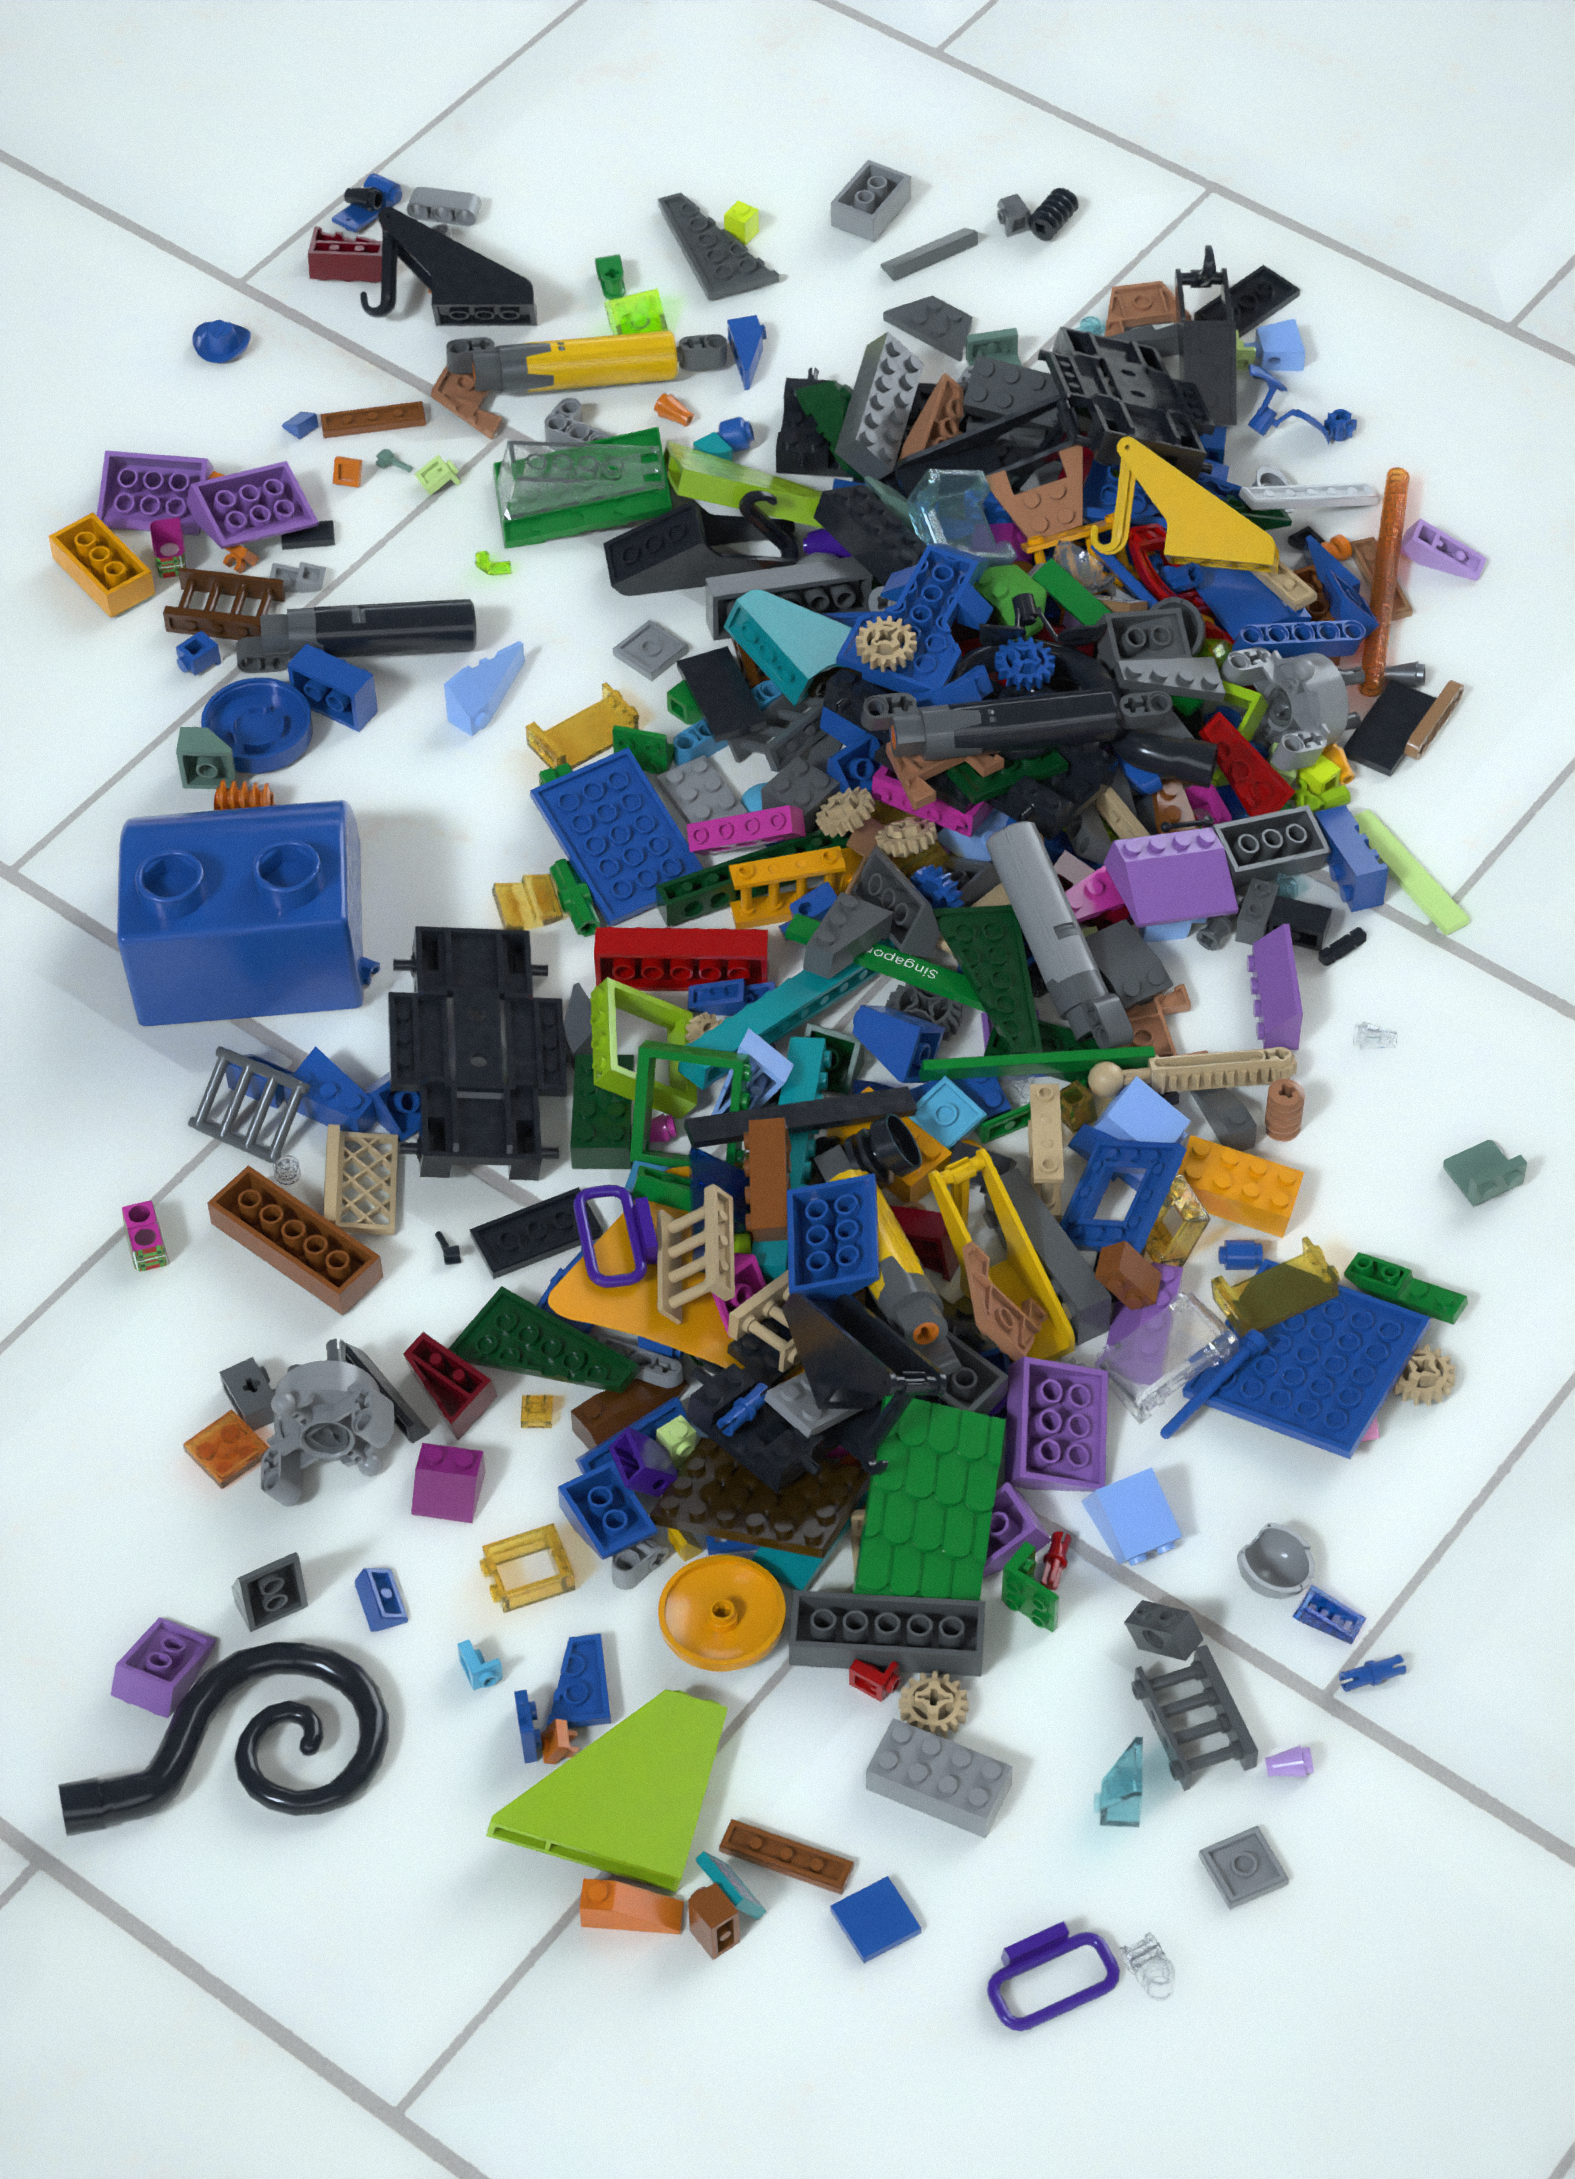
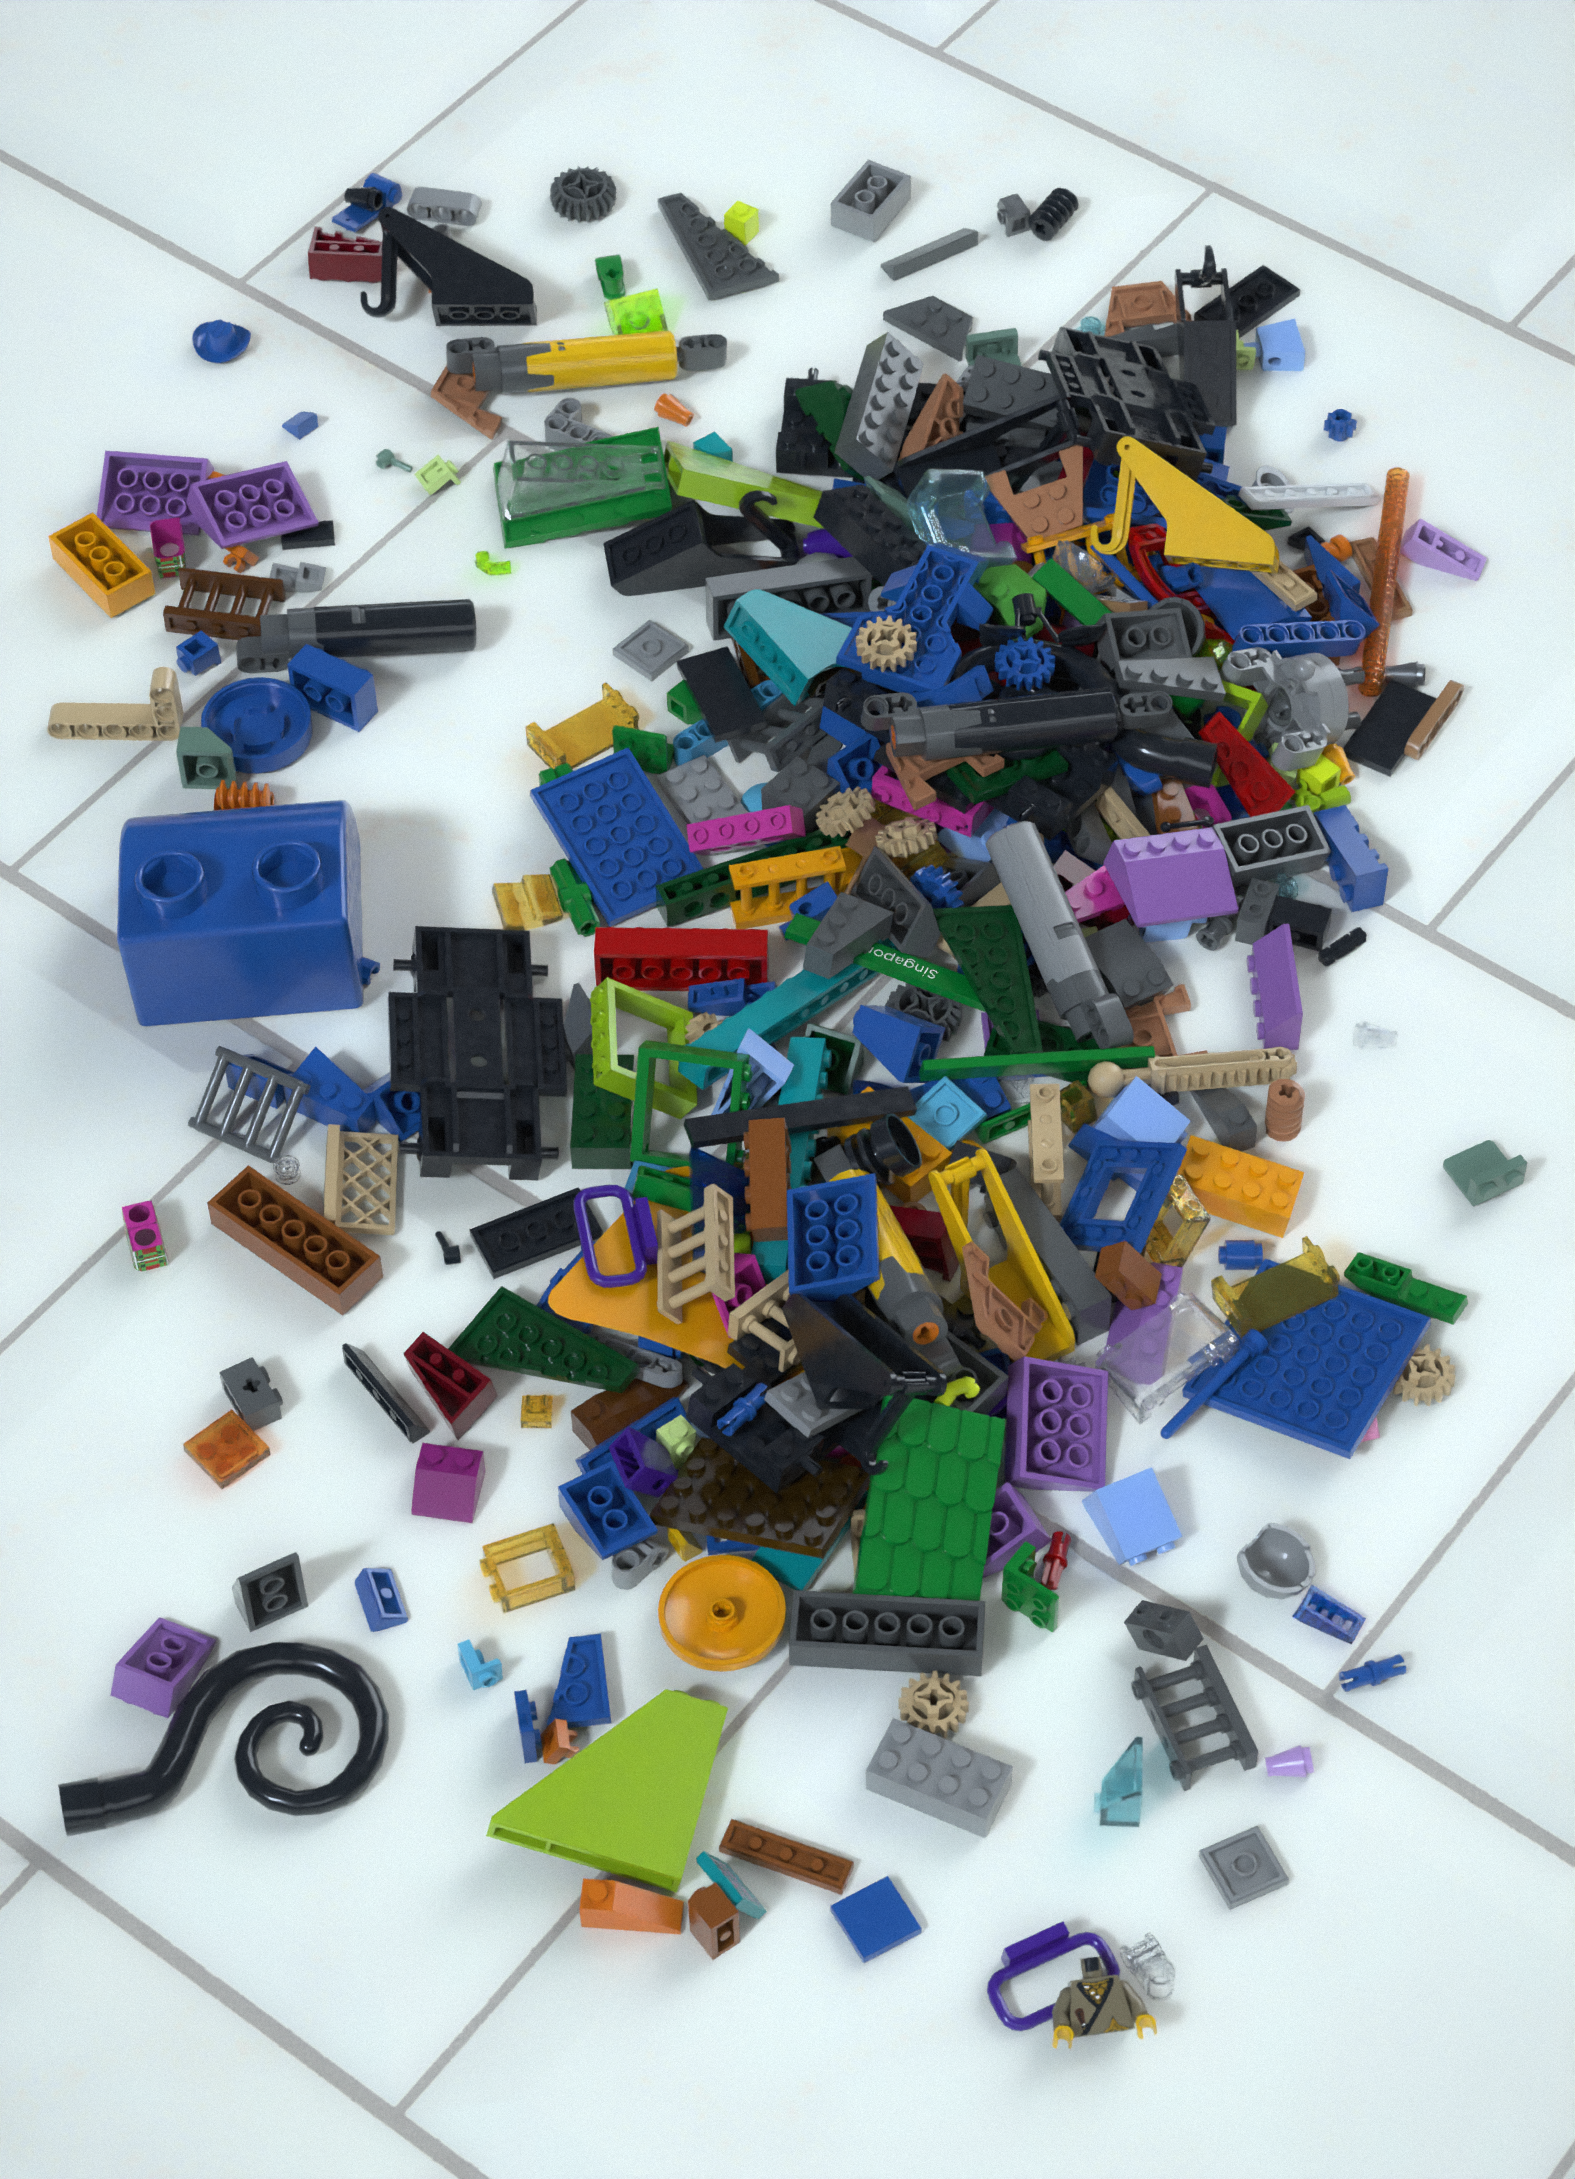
light grey piece [261,1339,394,1507] -> none
dark orange tile [320,401,426,438] -> none
orange tile [333,456,362,488] -> none
light blue wedge [444,641,525,736] -> none
dark pink cone [650,1113,677,1142] -> none
blue head [716,416,755,453] -> none
blue slope [727,315,767,390] -> none
red bracket [849,1659,901,1702] -> none
blue plant [1247,364,1331,444] -> none
yellowish green tile [1354,809,1469,936] -> none
none -> tan beam [47,667,184,741]
none -> dark grey gear [550,166,616,223]
none -> neon yellow arm [934,1376,980,1406]
none -> dark tan torso [1052,1957,1157,2049]

